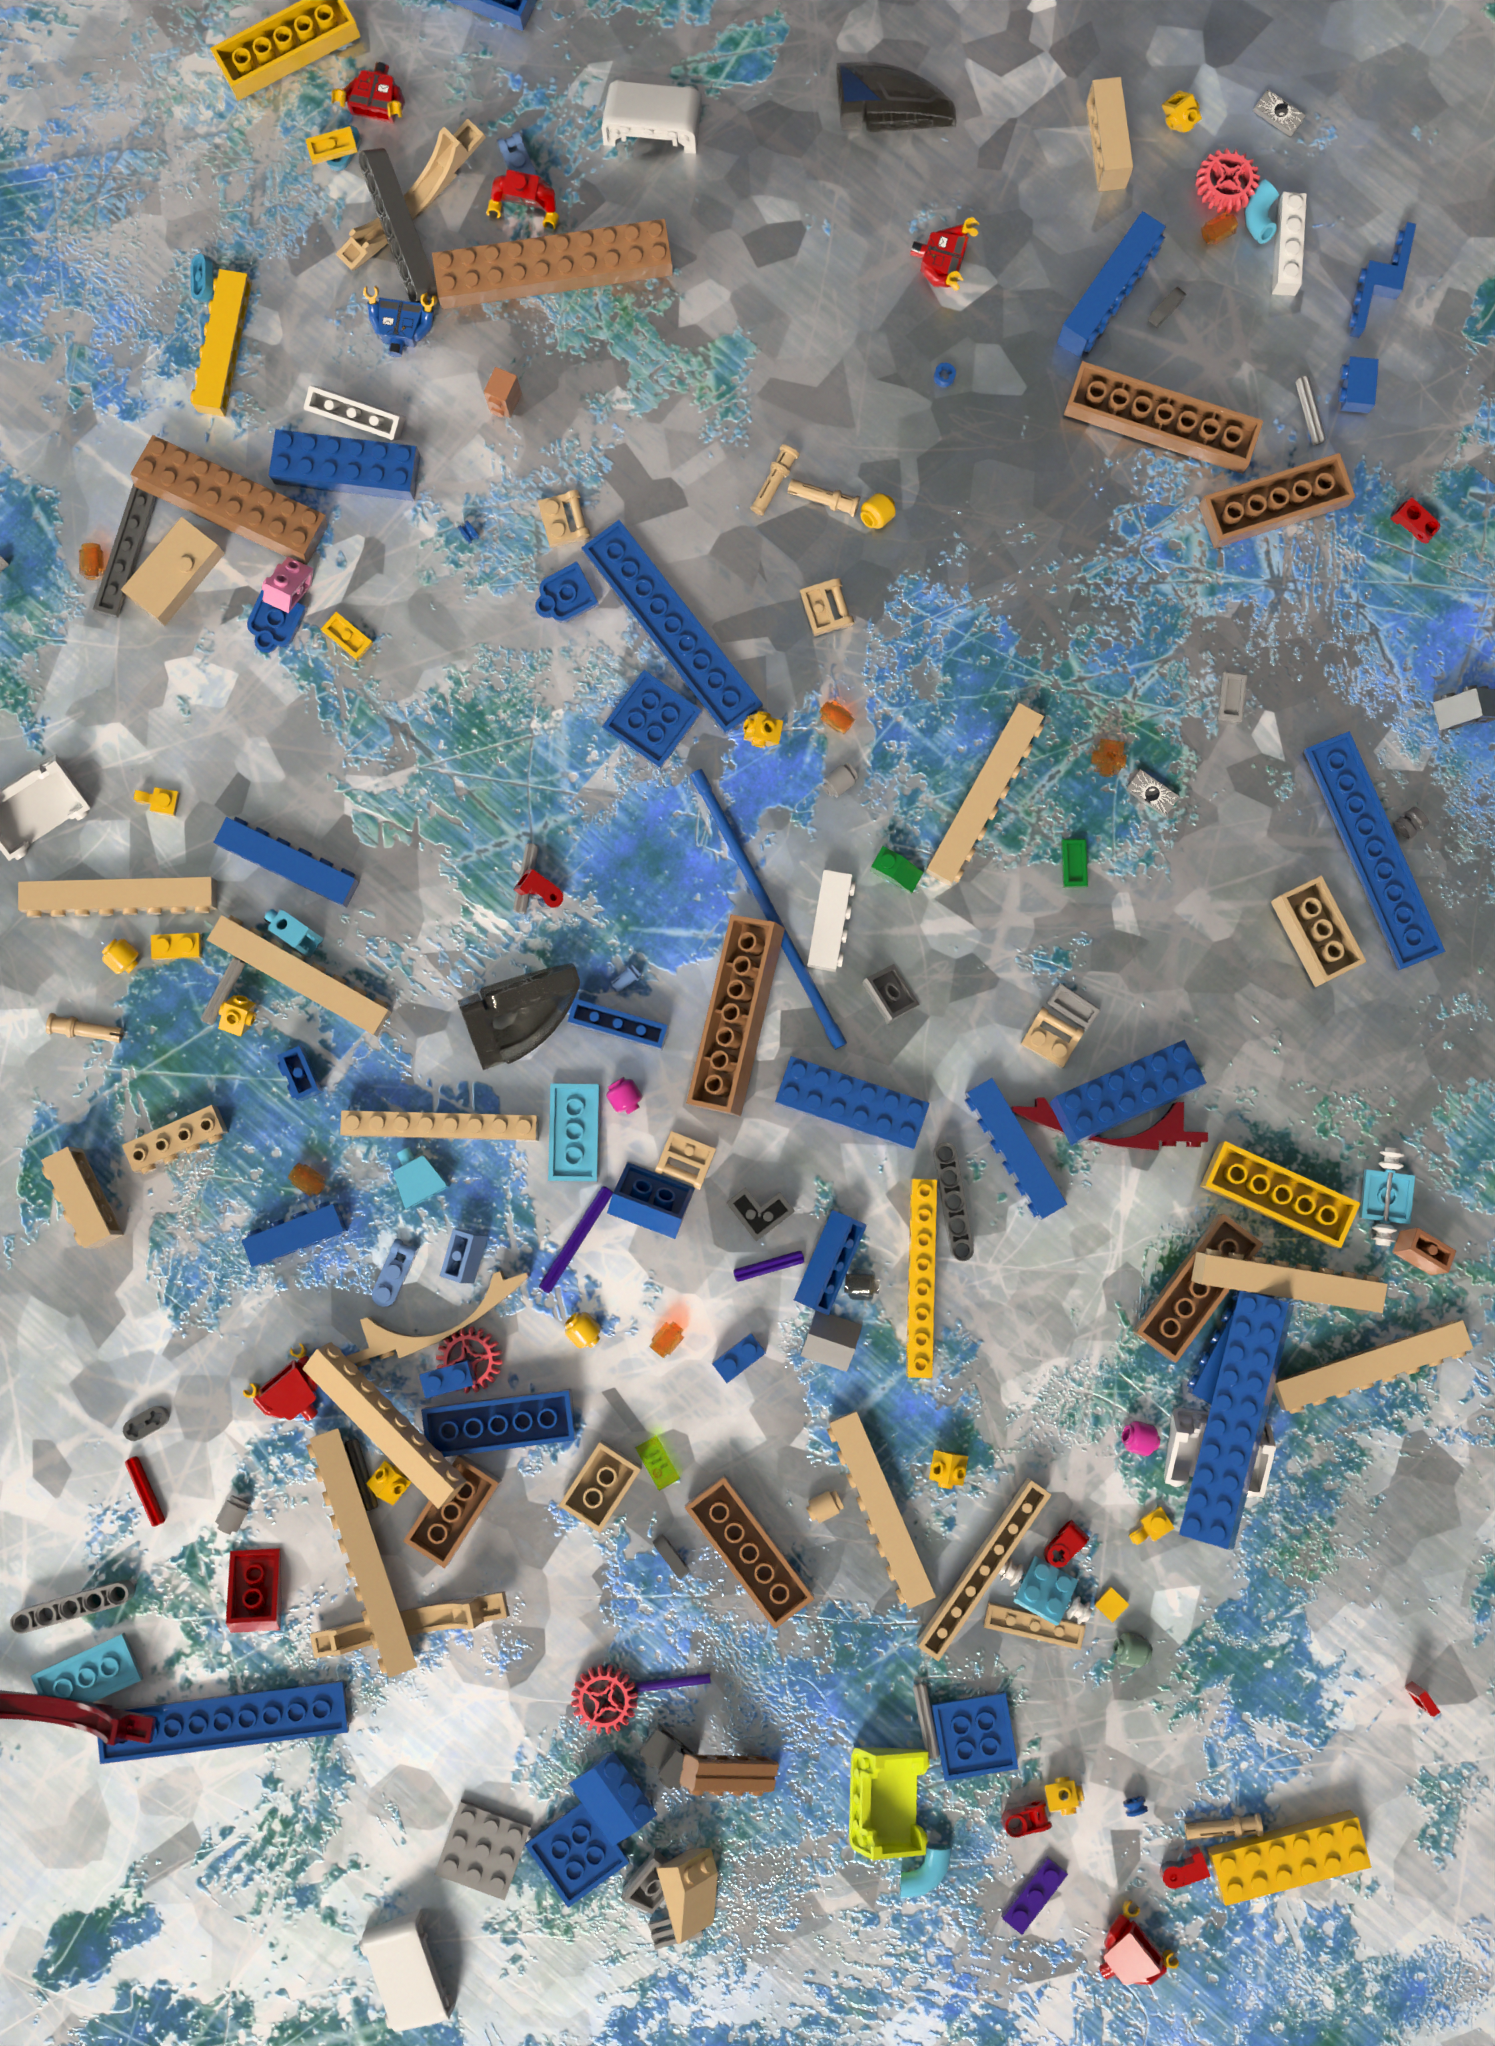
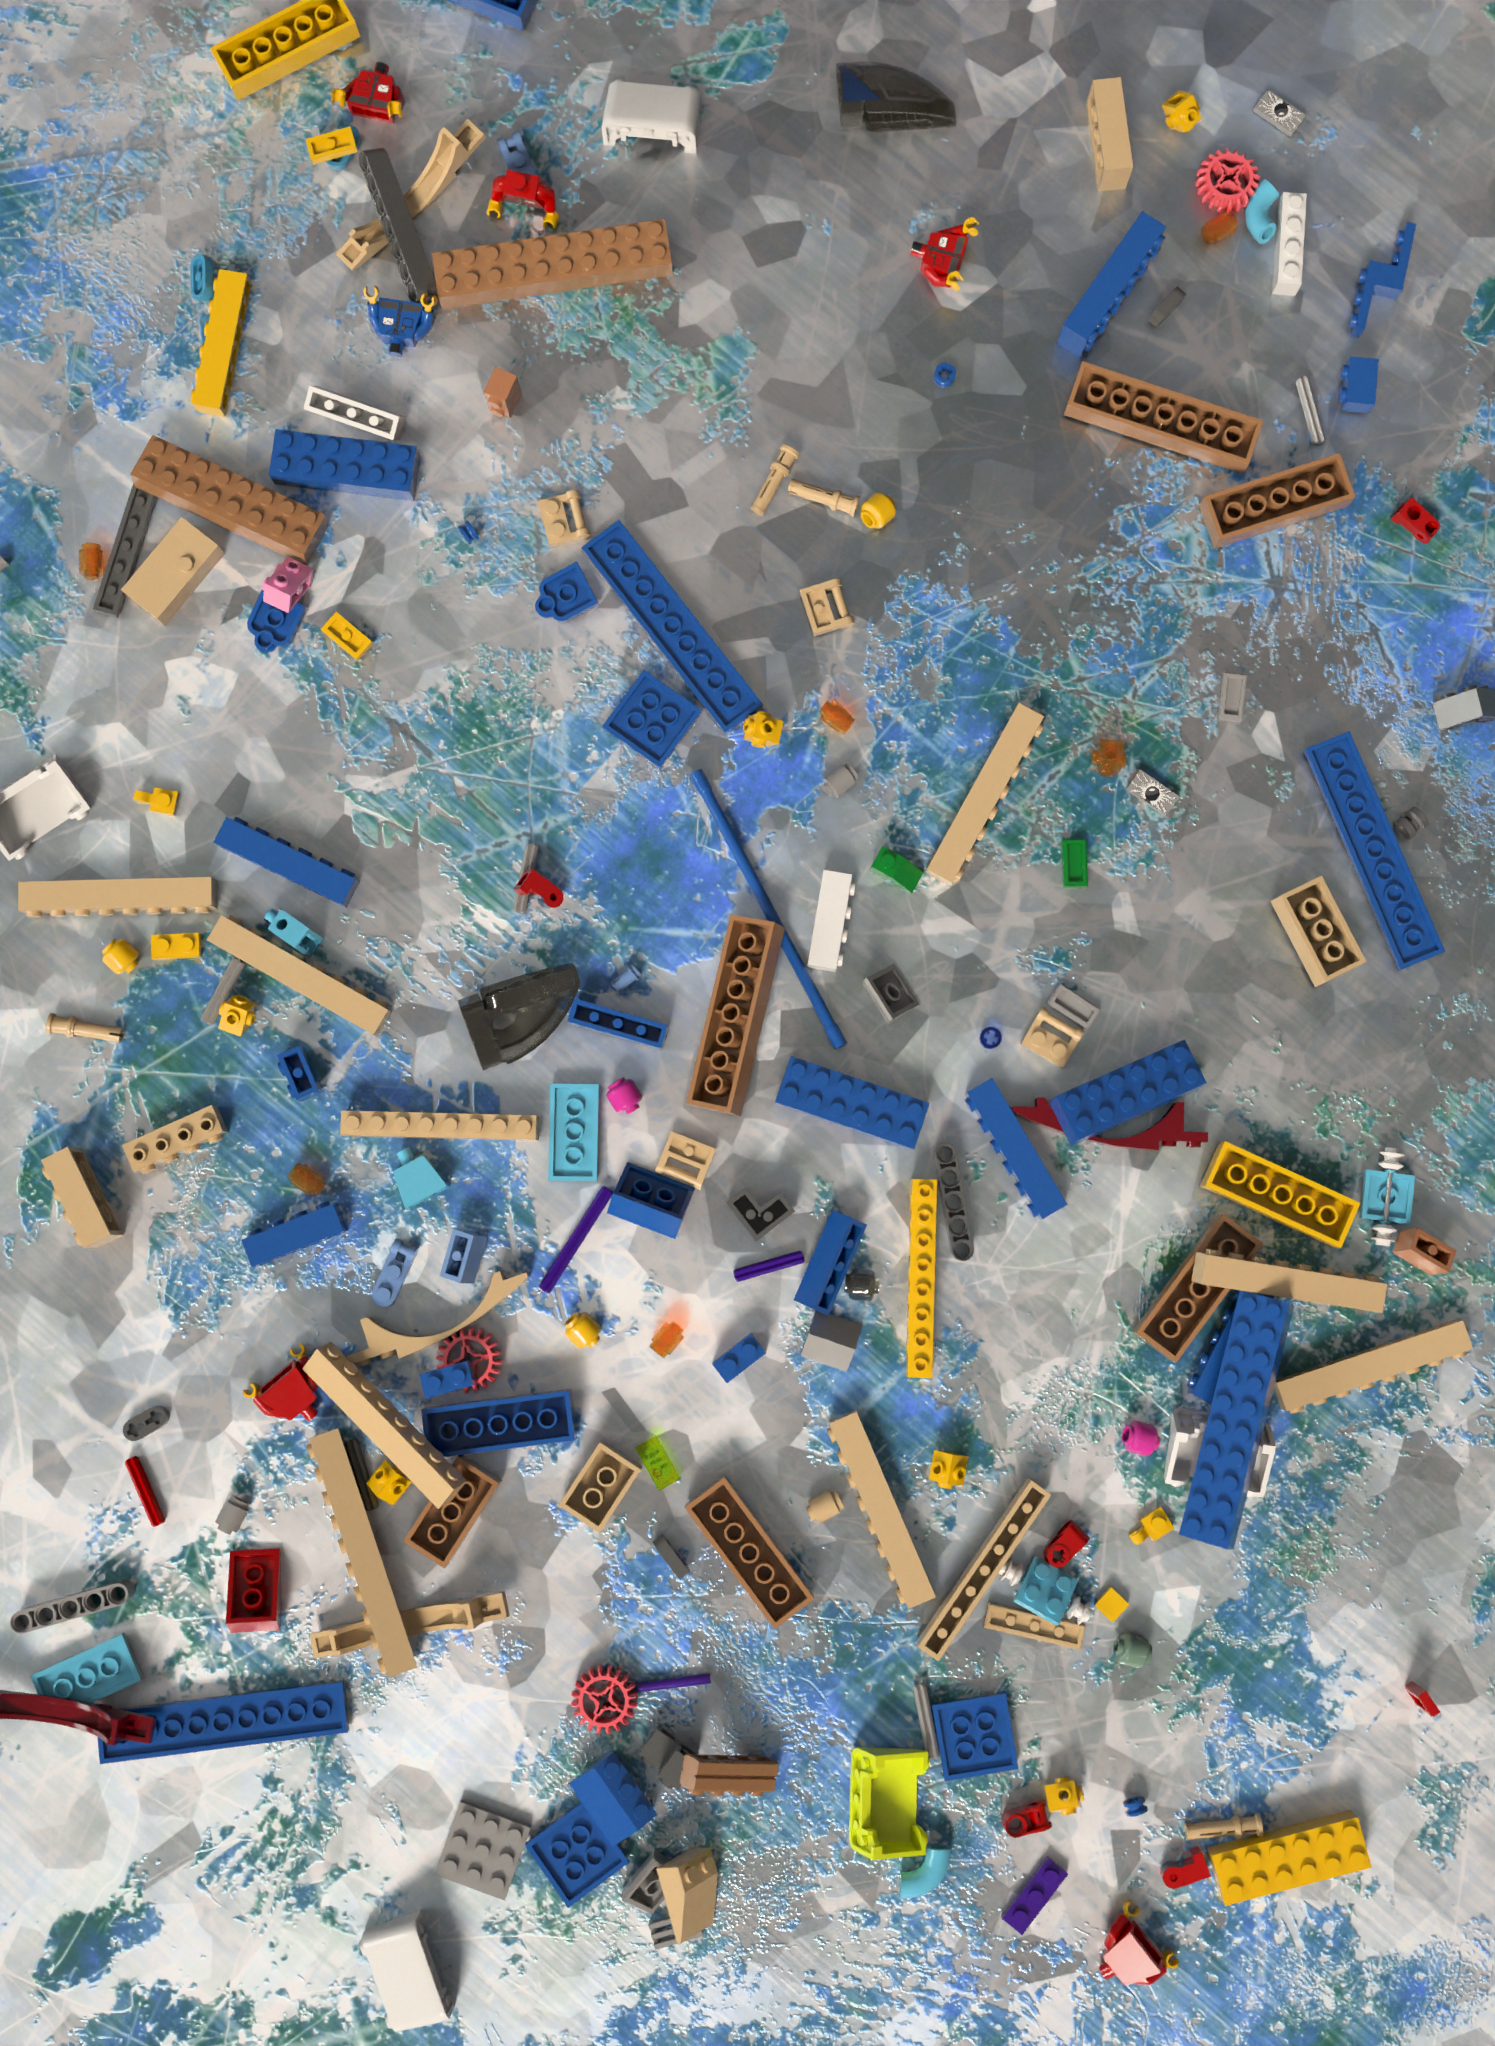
none -> clear blue bush [979,1027,1002,1049]

